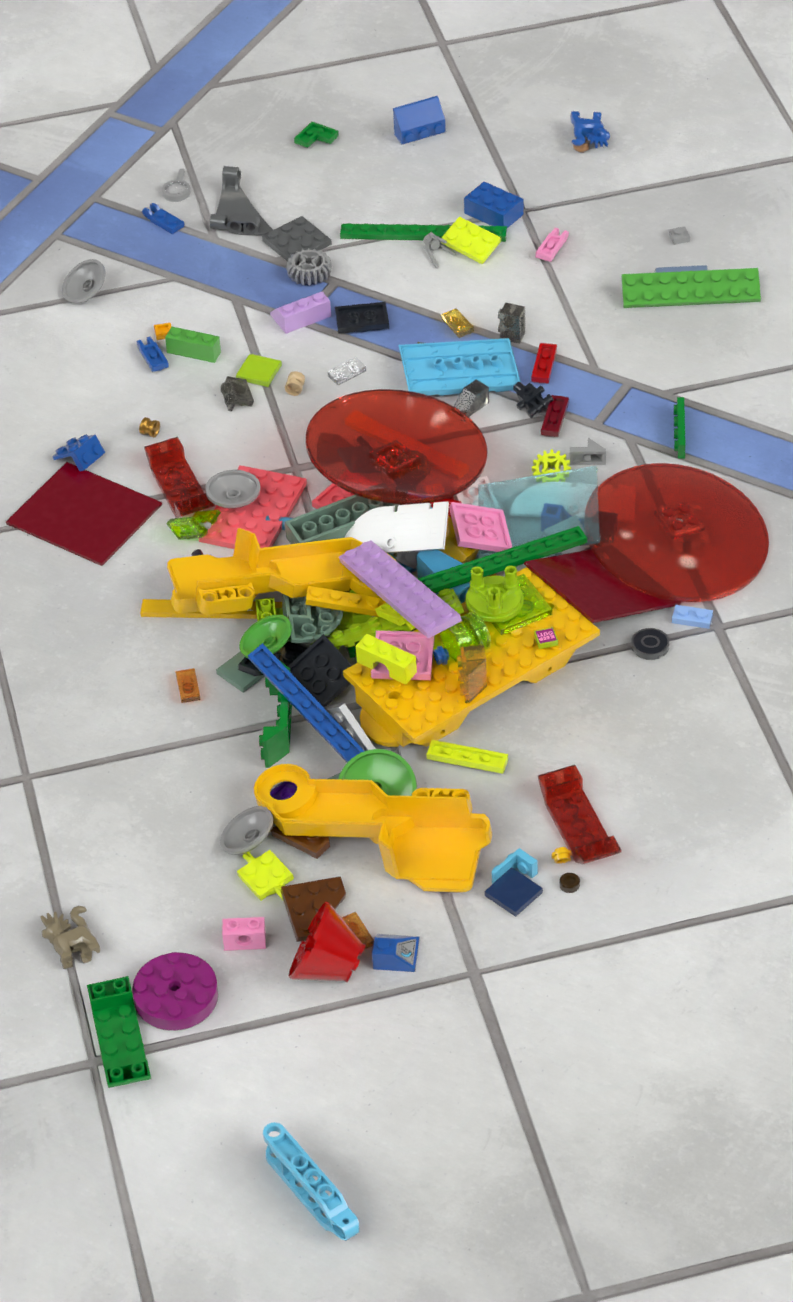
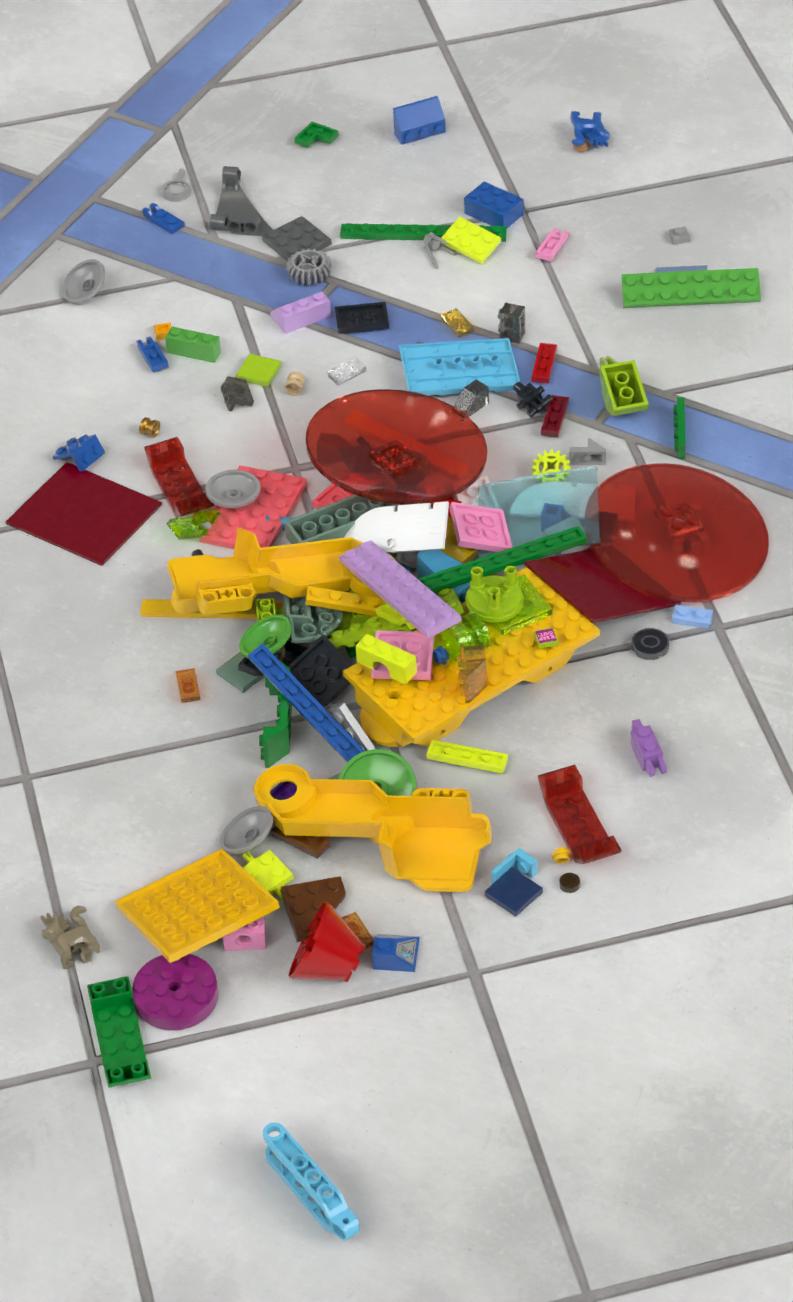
none -> yellow plate [115,848,280,963]
none -> lime slope [599,356,649,416]
none -> medium lavender hinge [630,719,667,777]

